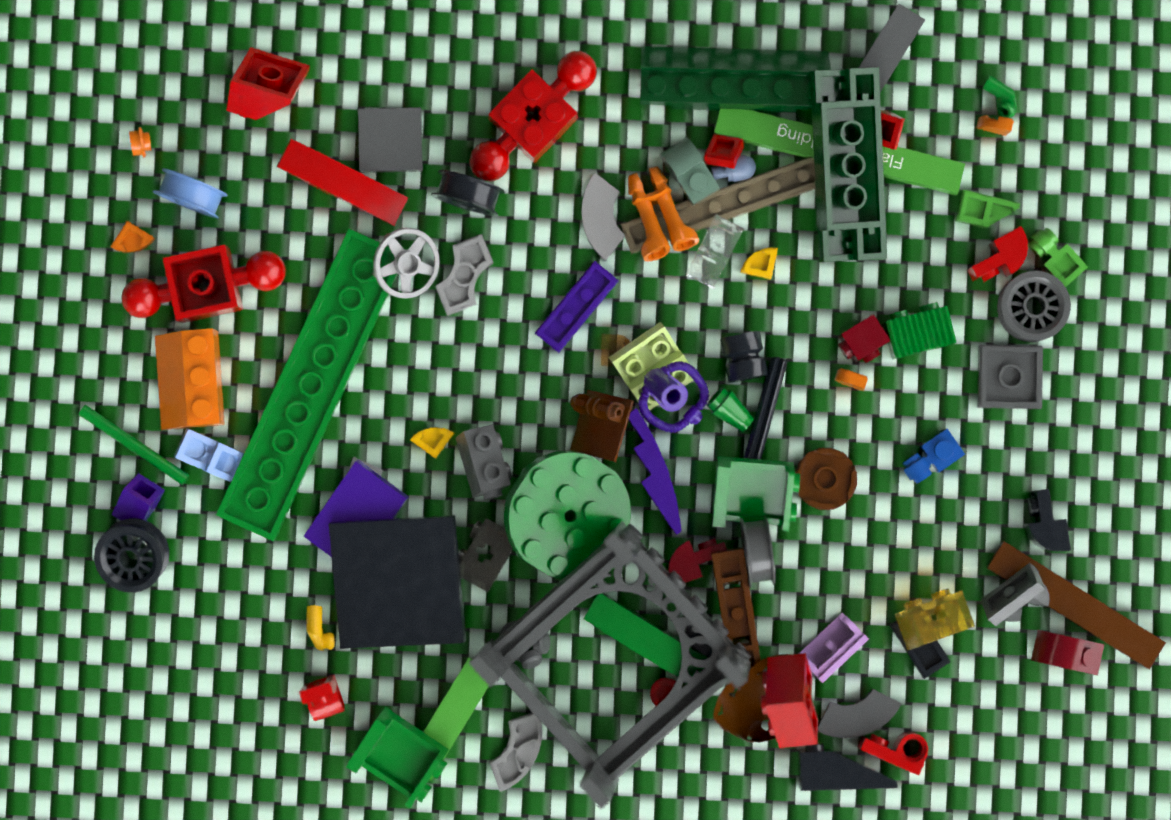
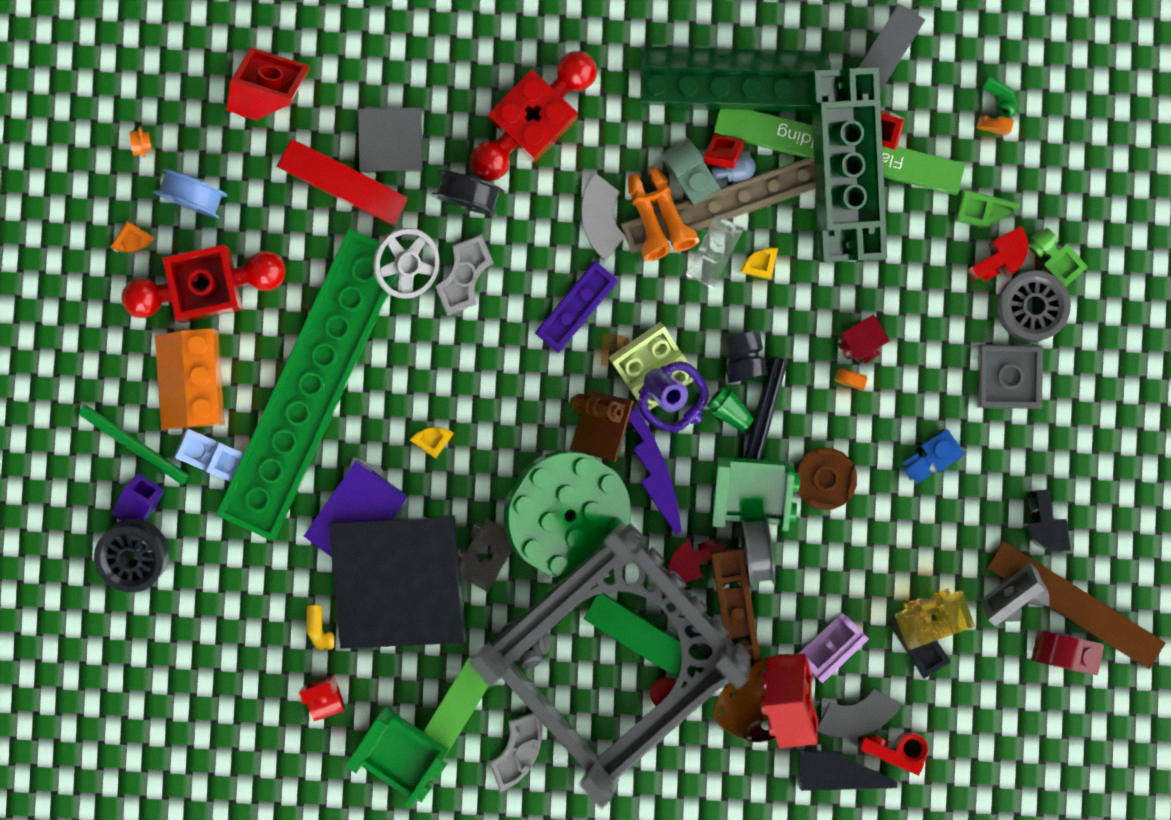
dark grey brick [456,424,512,500] -> none
green brick [883,302,957,360] -> none

